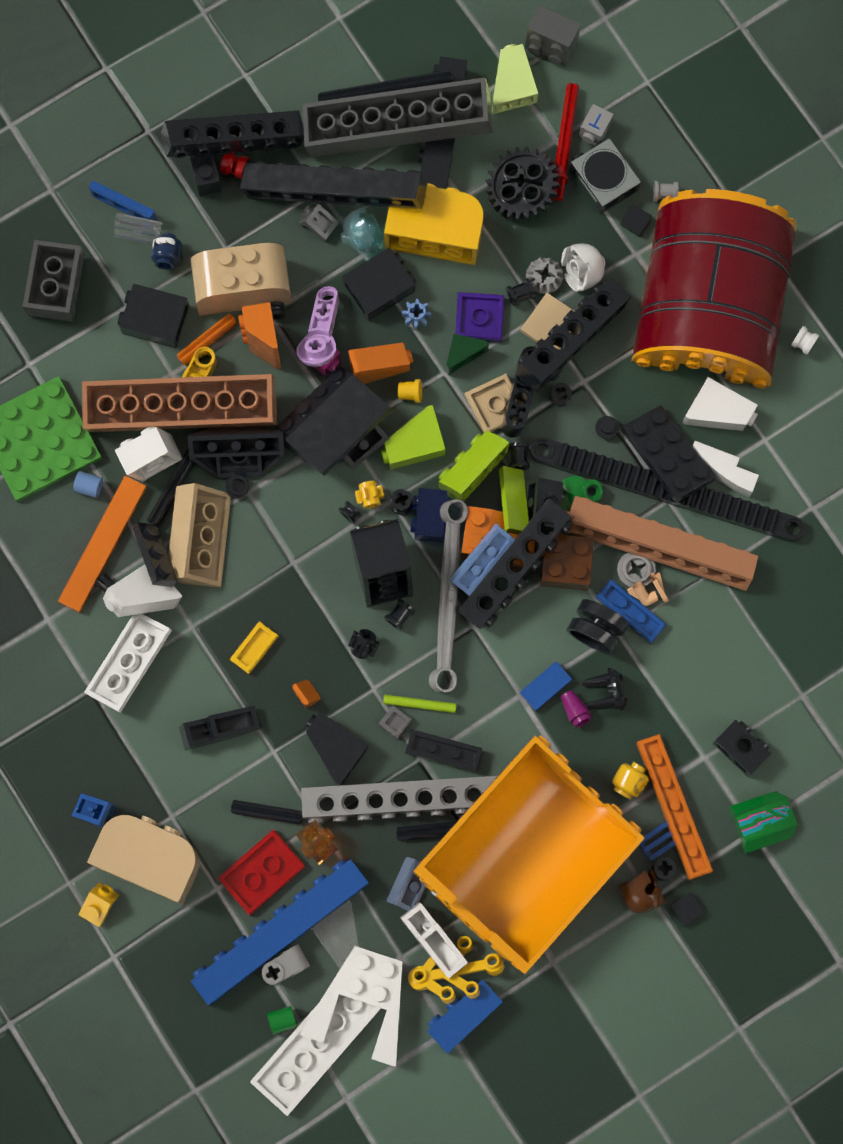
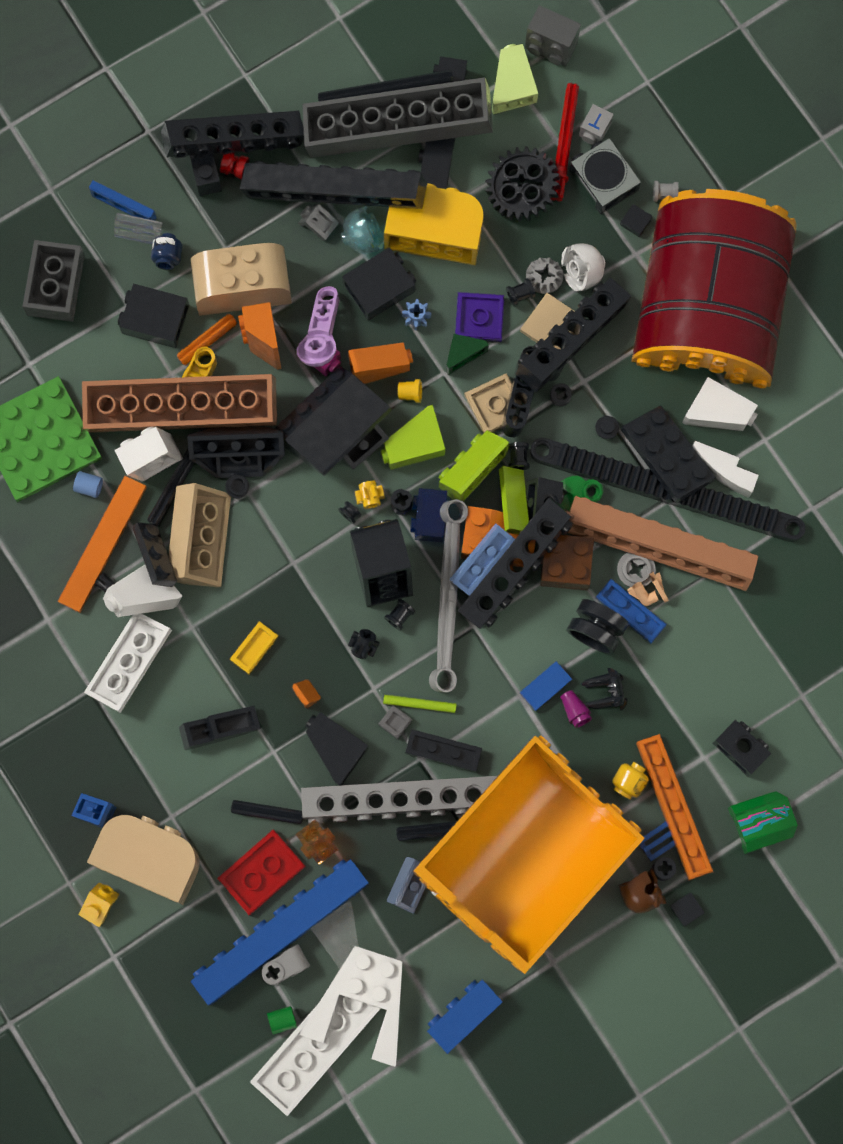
black bush [270,302,285,320] -> none
white slope [400,902,468,979] -> none
yellow plant [408,936,504,1004] -> none
white wheel [791,326,819,355] -> none

